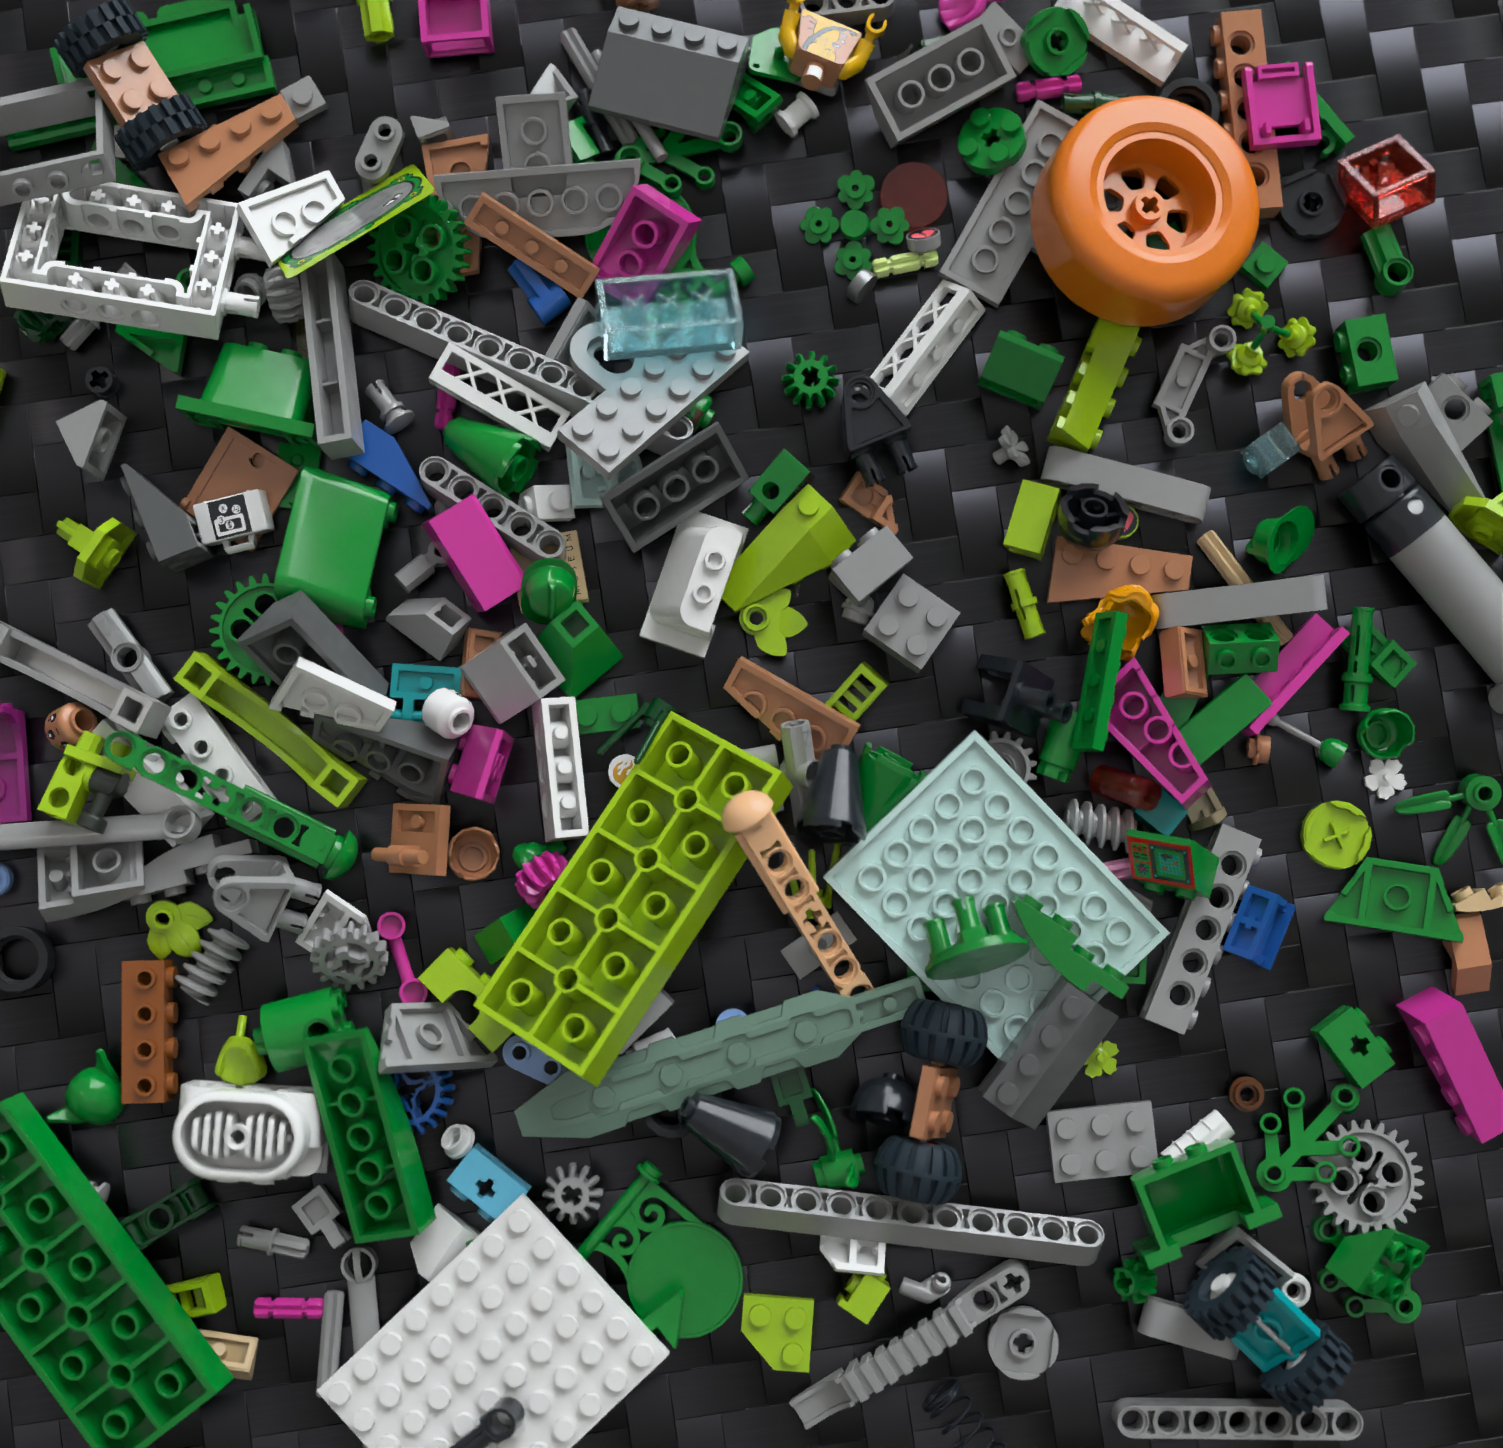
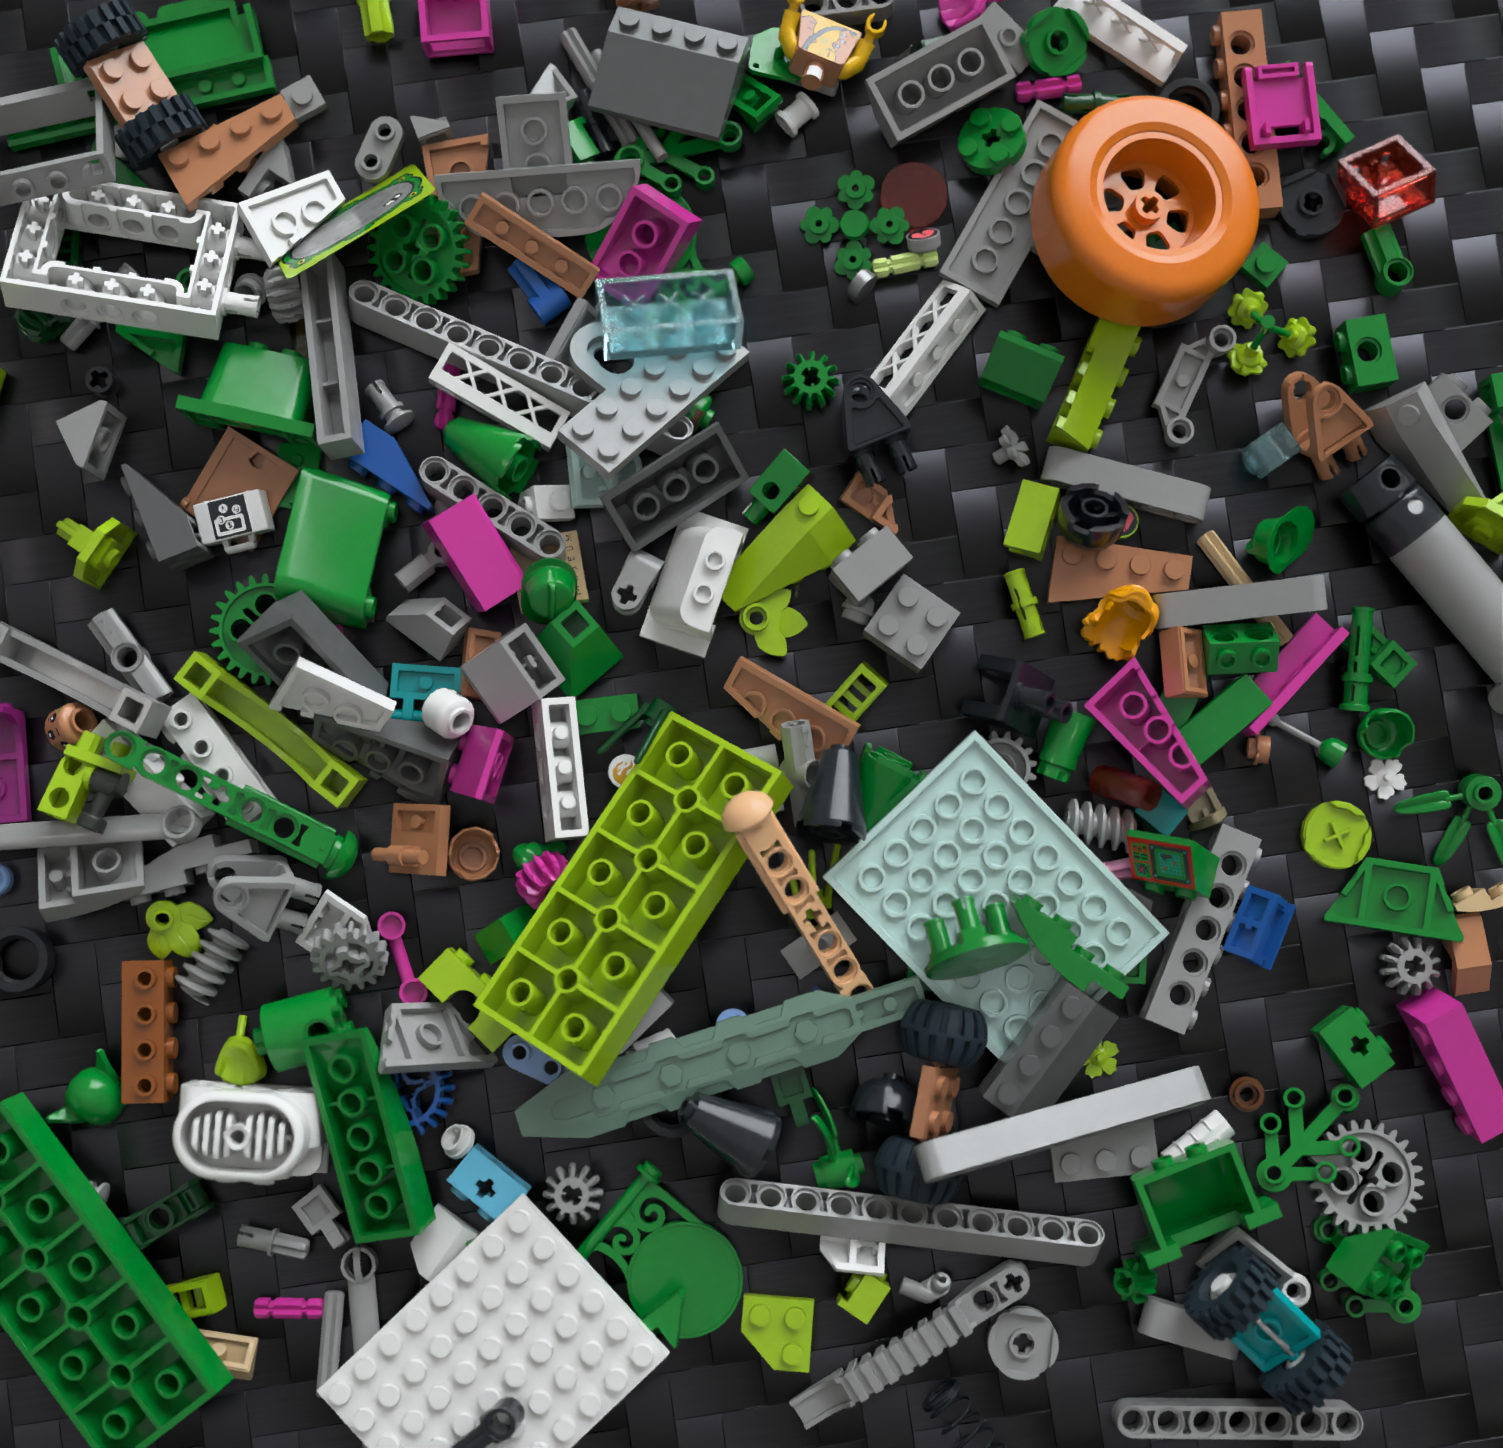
green plate [1071,610,1128,752] -> none
none -> light grey piece [611,549,665,616]
none -> beam [914,1066,1212,1183]
none -> light grey gear [1378,936,1441,996]

